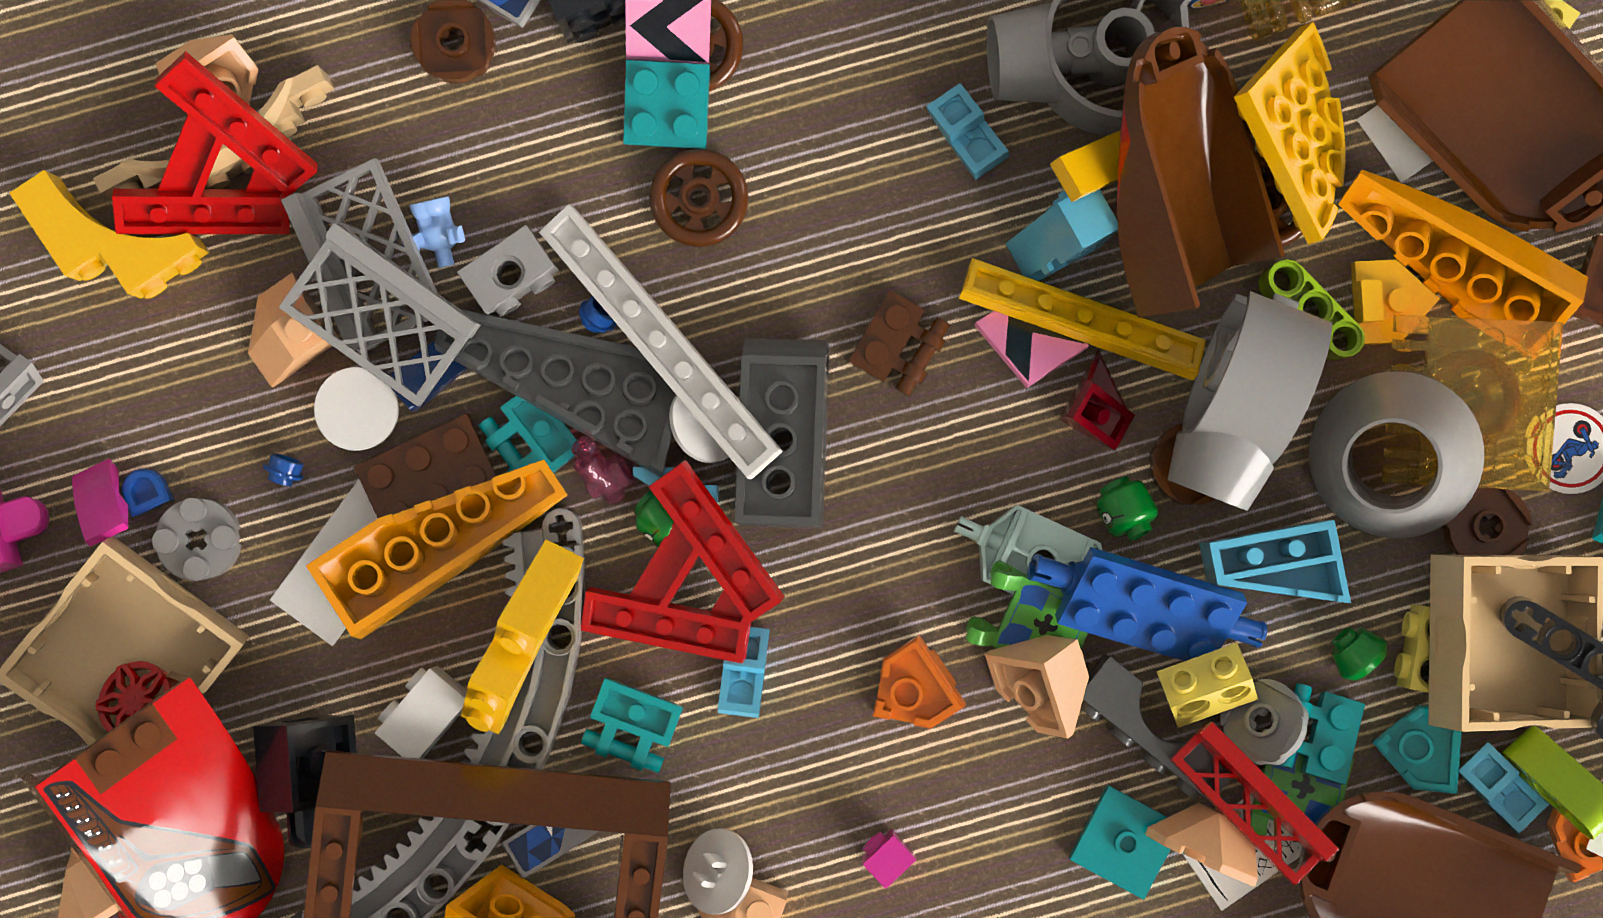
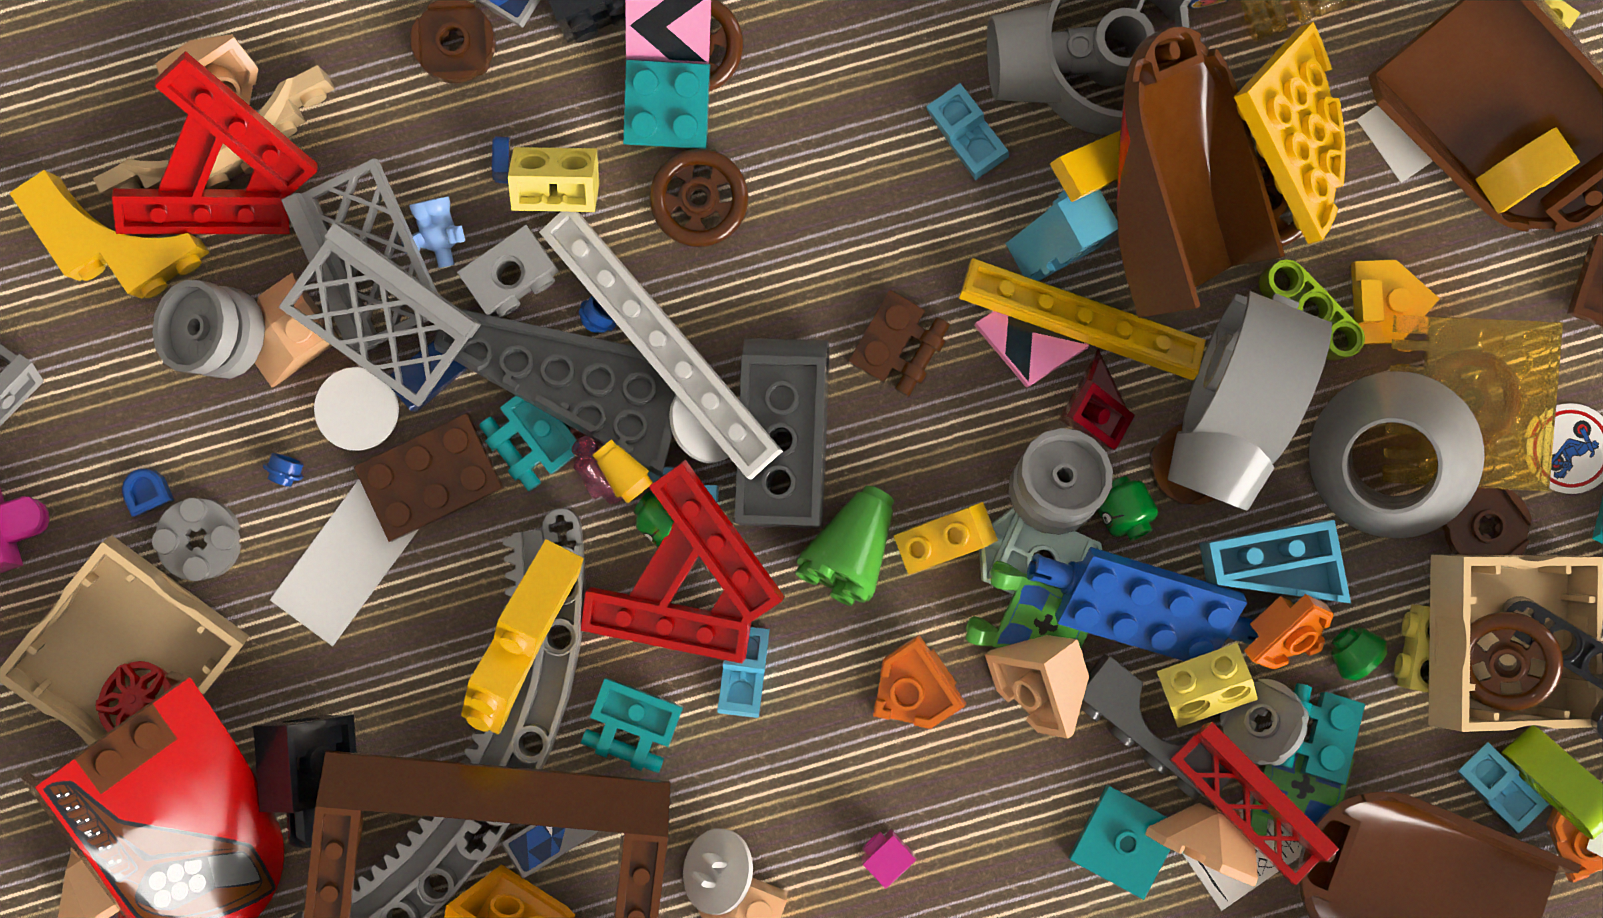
dark pink slope [72,458,128,547] -> none
light orange wedge [306,459,567,639] -> none
white brick [375,665,466,759] -> none
light orange wedge [1338,170,1588,360] -> none
teal plate [1372,704,1461,794] -> none
none -> light grey wheel [152,280,265,379]
none -> blue tile [492,136,510,183]
none -> light yellow brick [508,147,599,212]
none -> yellow cone [592,439,653,504]
none -> bright green cone [795,485,894,606]
none -> yellow brick [894,501,998,575]
none -> light grey wheel [1009,428,1113,535]
none -> orange plate [1244,594,1334,669]
none -> reddish brown plate [1470,612,1563,711]
none -> yellow slope [1475,127,1580,214]

